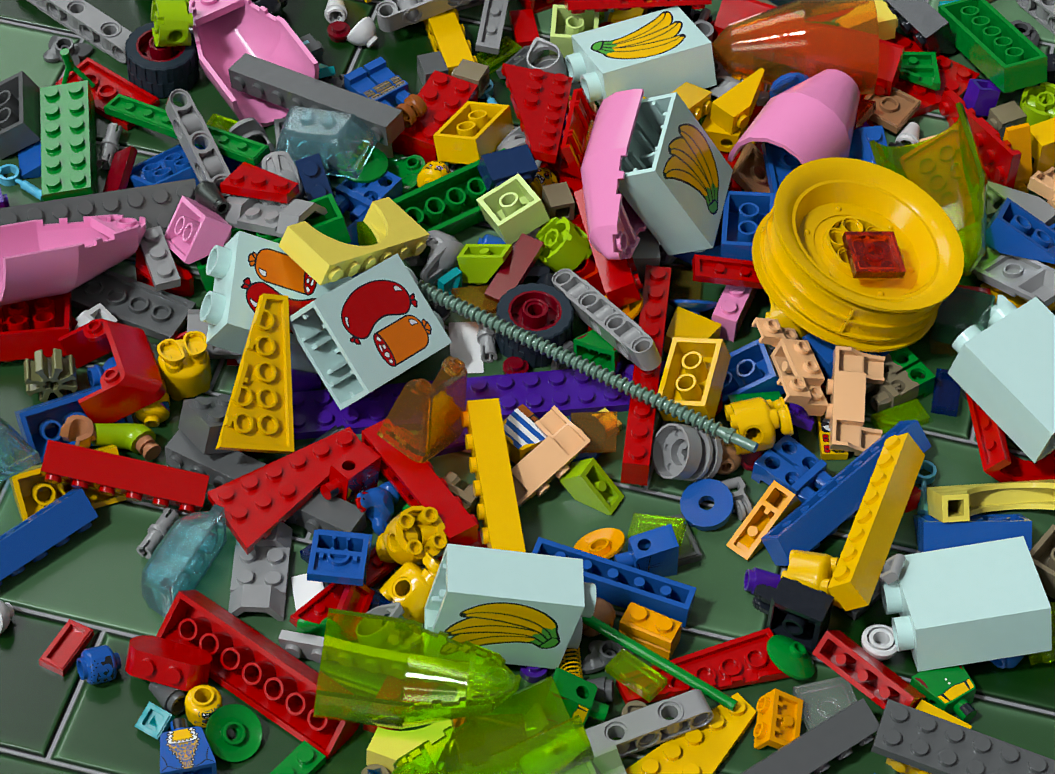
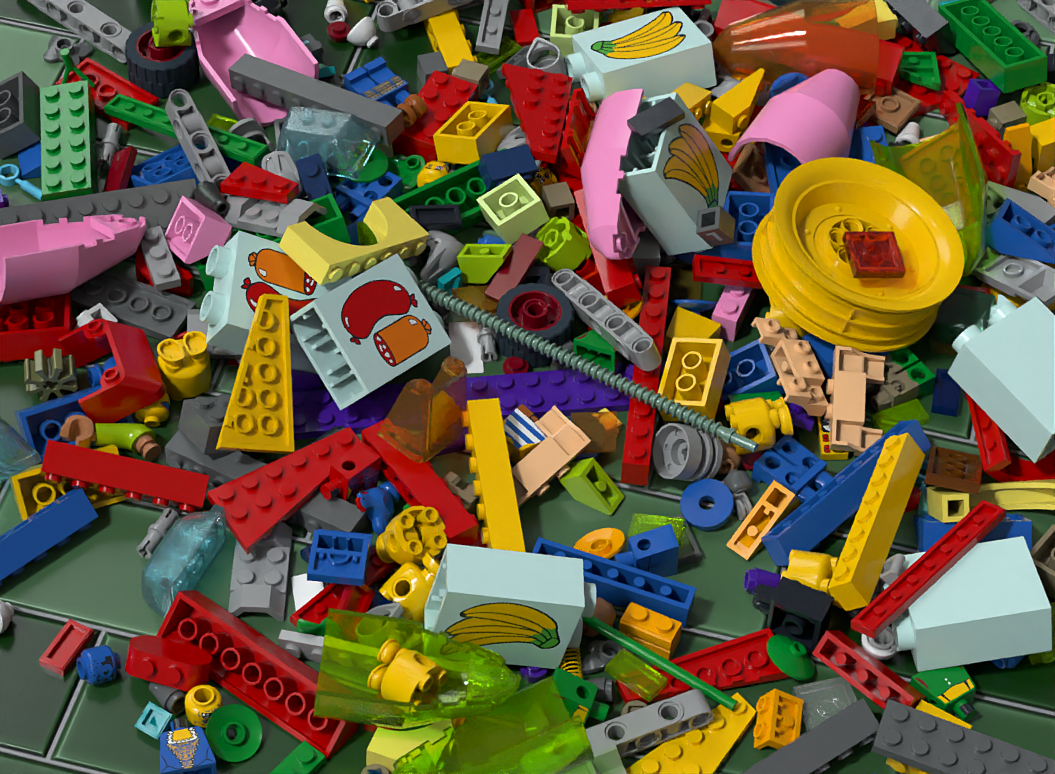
none -> yellow piece [367,639,449,717]
none -> black tile [408,204,462,231]
none -> black tile [627,96,685,142]
none -> dark grey brick [696,206,735,247]
none -> dark grey piece [723,469,753,495]
none -> red tile [851,500,1006,639]
none -> reddish brown tile [925,445,982,495]

